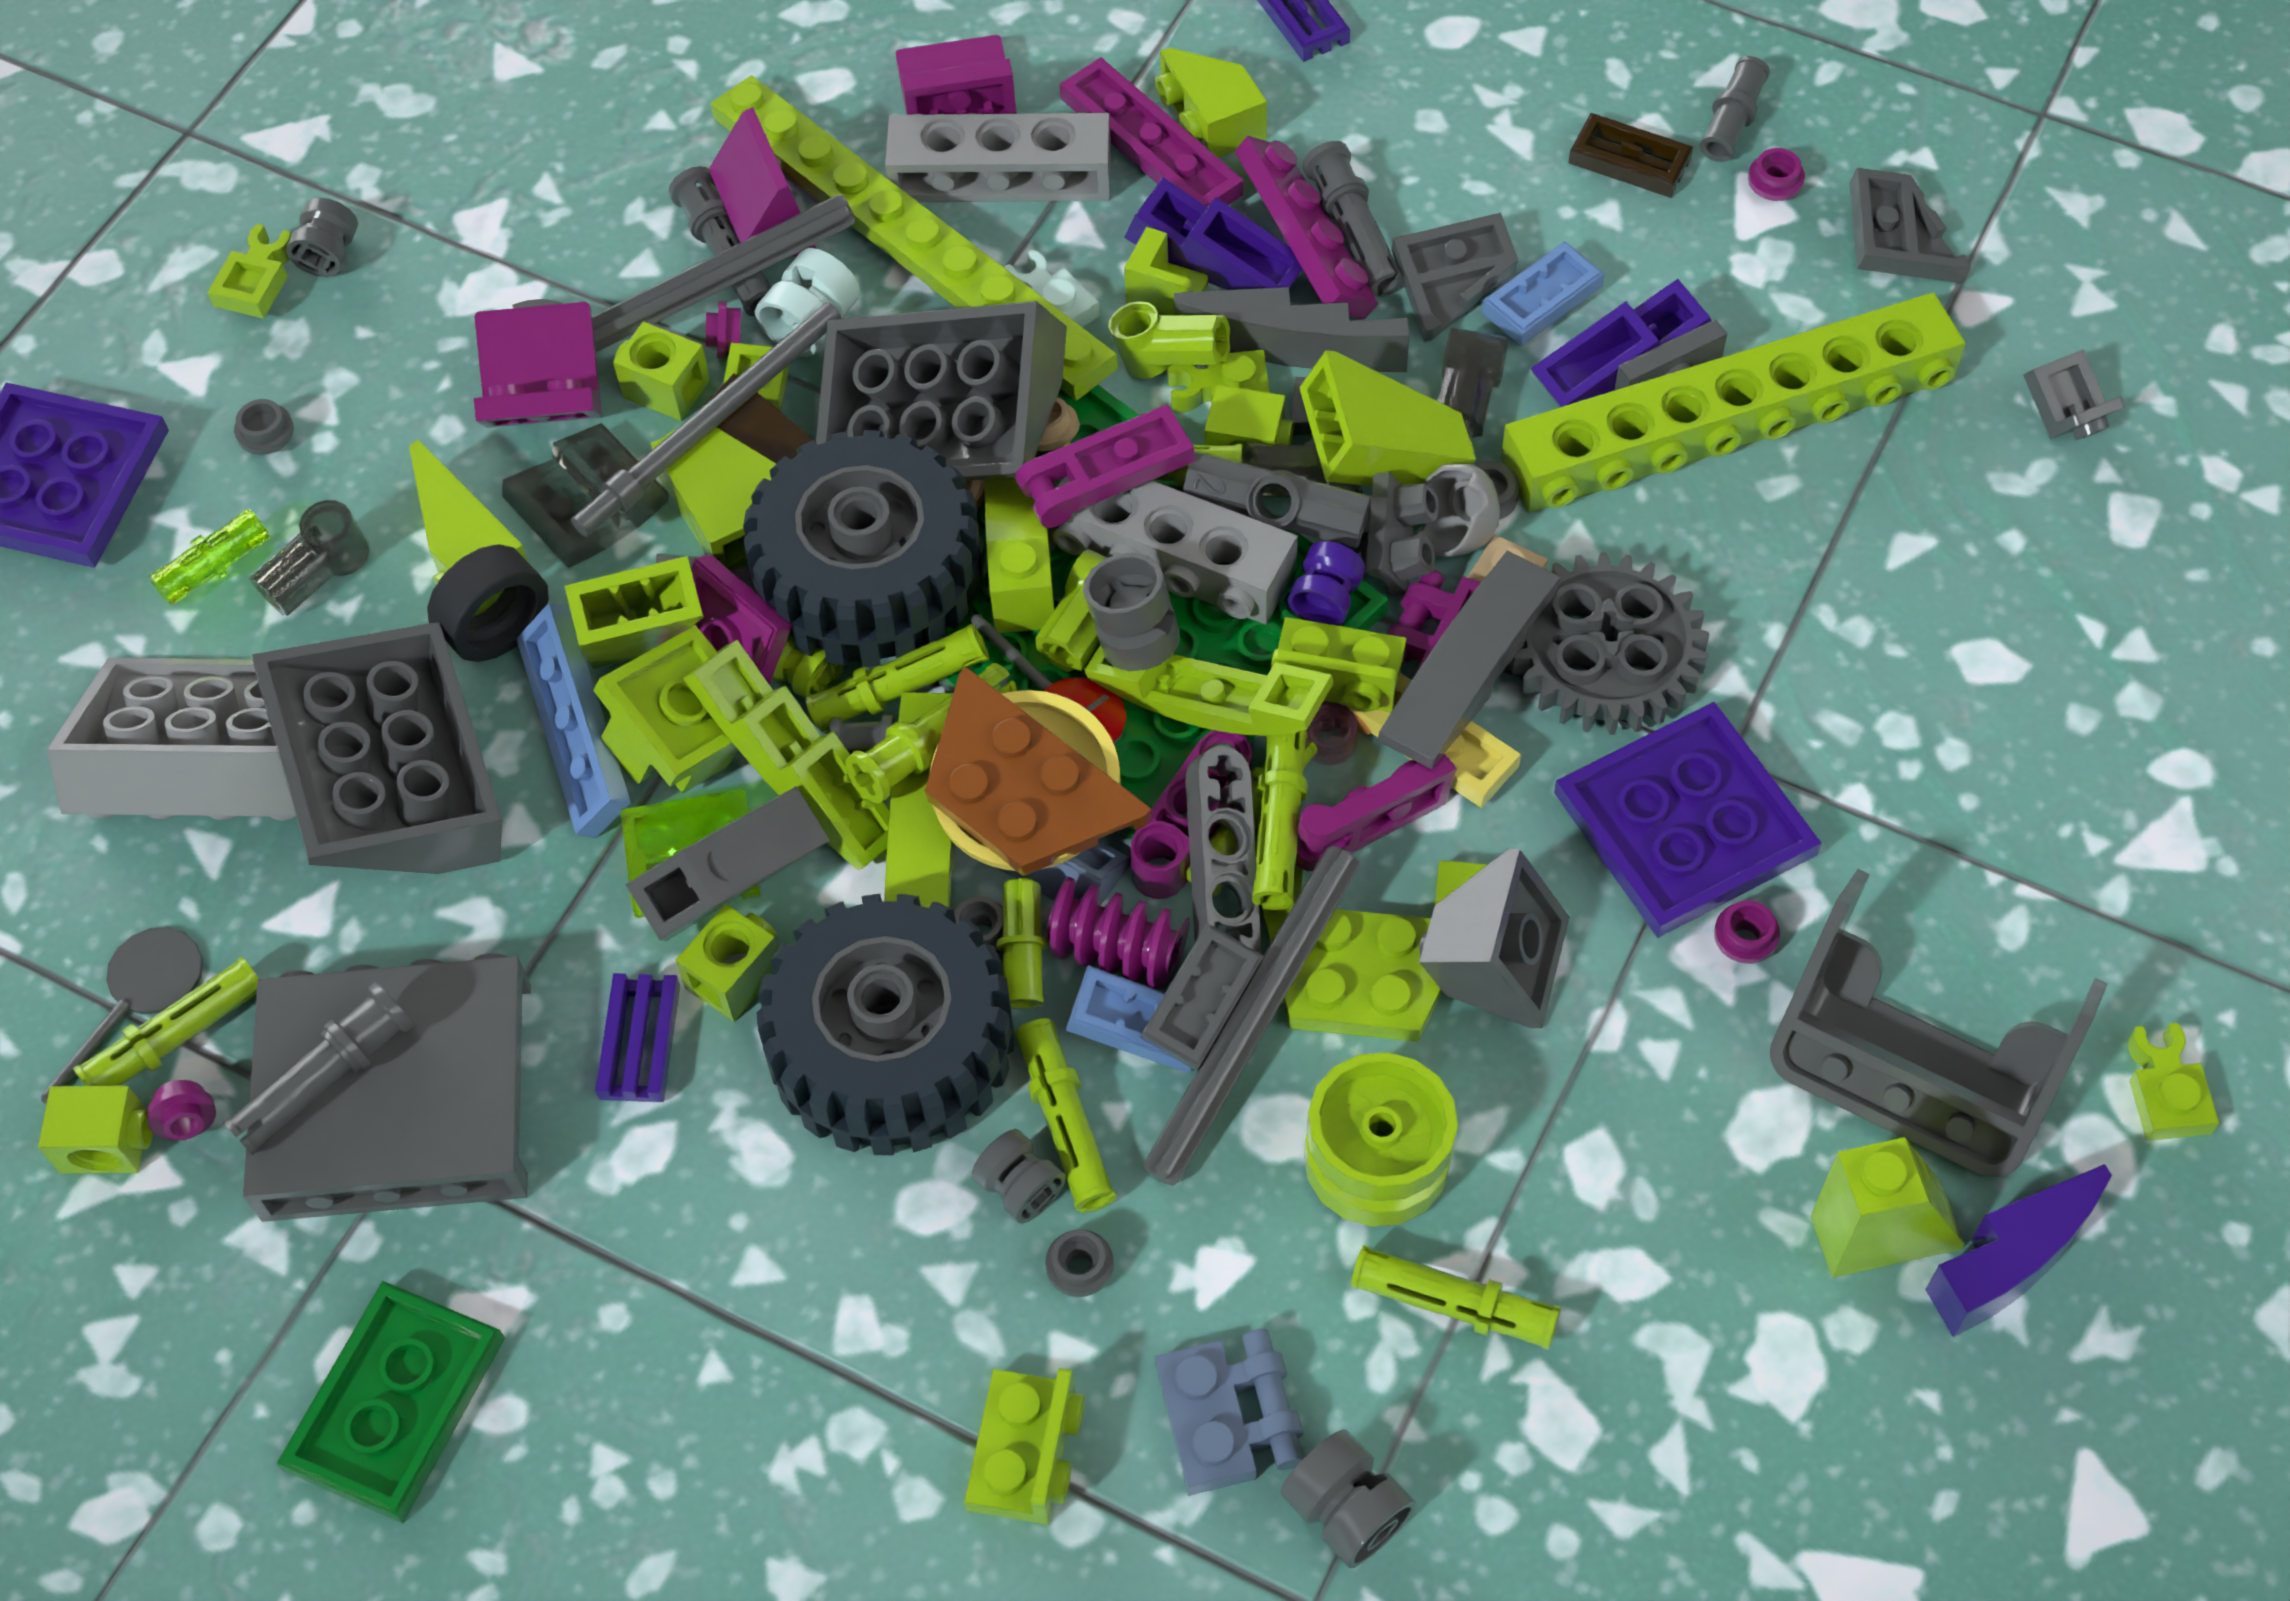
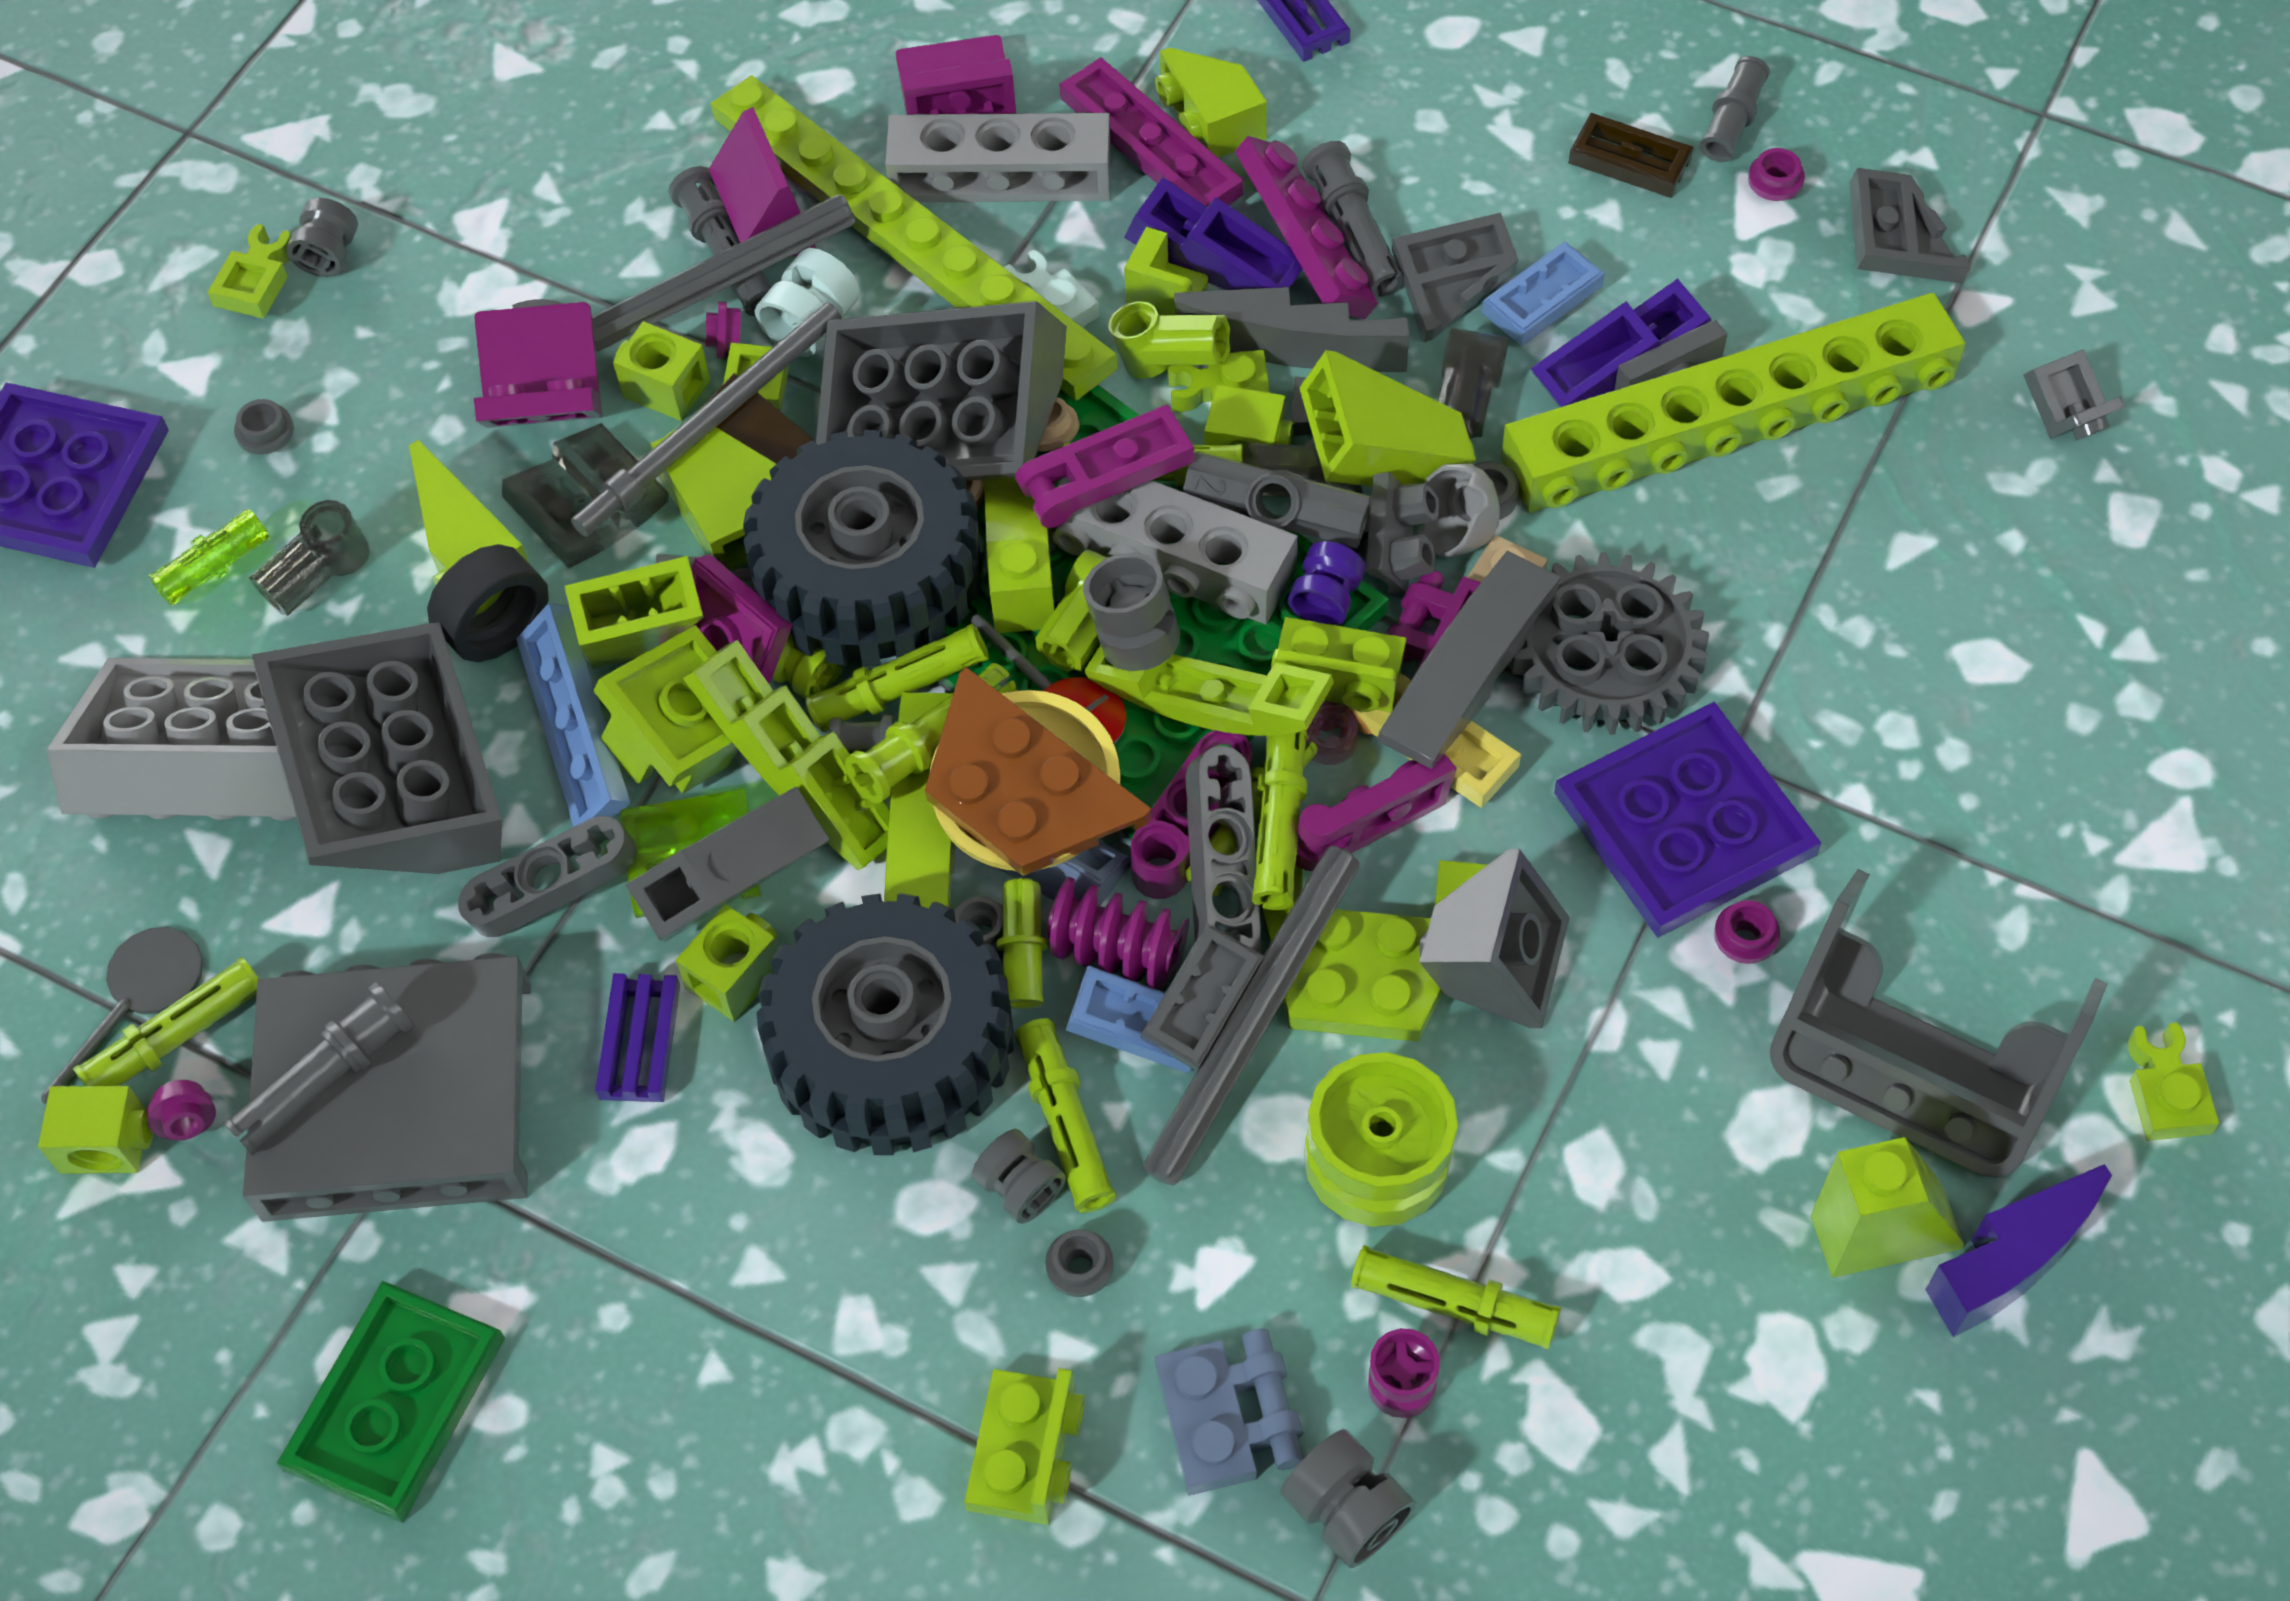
none -> dark grey beam [458,816,637,937]
none -> magenta wheel [1368,1328,1440,1418]

